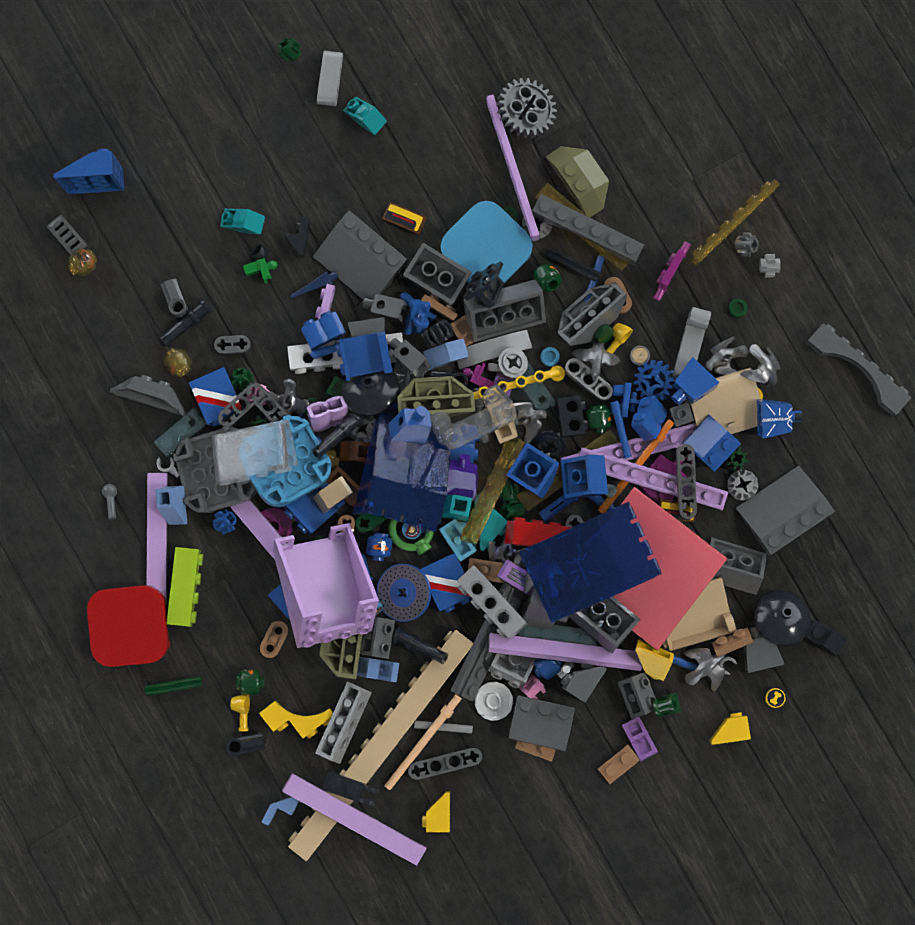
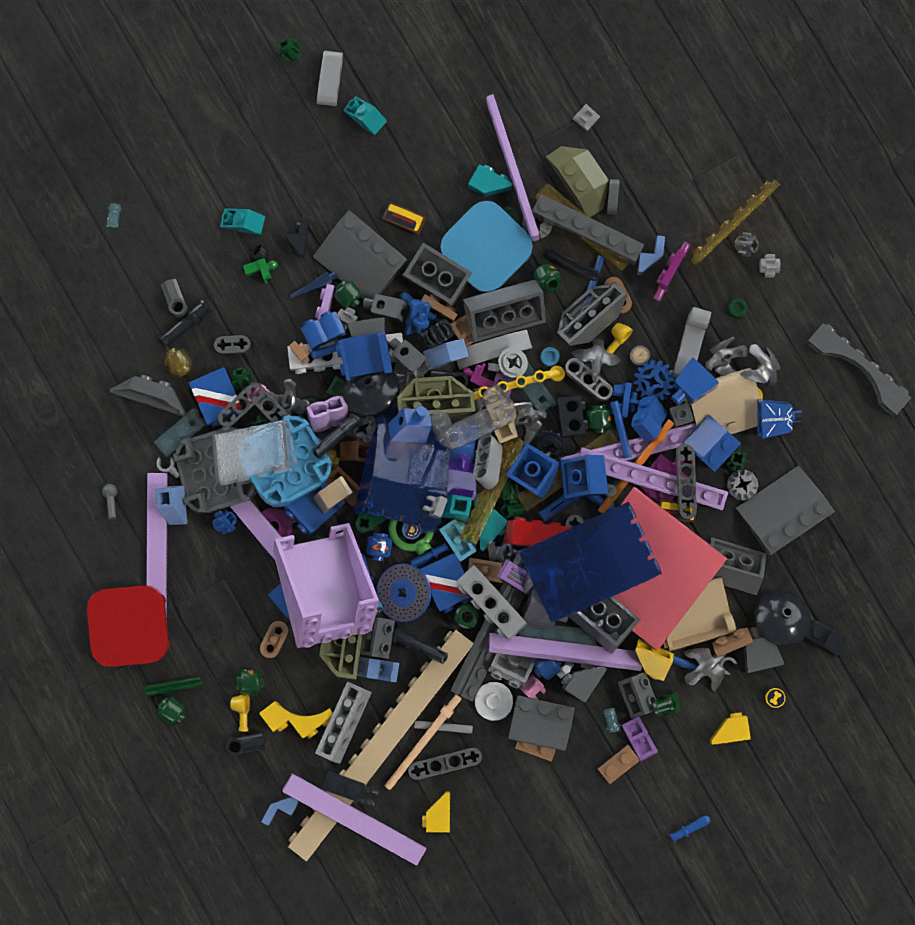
dark grey slope [47,215,88,258] -> none
blue slope [54,149,124,194] -> none
clear yellow head [68,249,97,277] -> none
lime brick [167,547,203,627] -> none
medium nougat bush [338,515,355,532] -> none
black bracket [463,261,504,309] -> none
dark grey gear [496,78,557,138] -> none
dark green tile [595,324,614,344] -> none
none -> clear light blue pin [106,203,122,228]
none -> dark green head [156,697,186,726]
none -> medium nougat plate [289,341,310,365]
none -> dark green head [334,280,362,308]
none -> light grey gear [337,307,358,331]
none -> blue piece [410,542,449,568]
none -> light grey tile [423,496,448,519]
none -> dark green head [454,603,479,629]
none -> teal slope [468,164,513,197]
none -> light grey beam [473,433,503,489]
none -> light grey tile [573,104,600,131]
none -> clear light blue pin [603,708,621,733]
none -> dark grey beam [607,179,619,215]
none -> medium blue slope [637,236,665,275]
none -> blue piece [670,816,710,843]

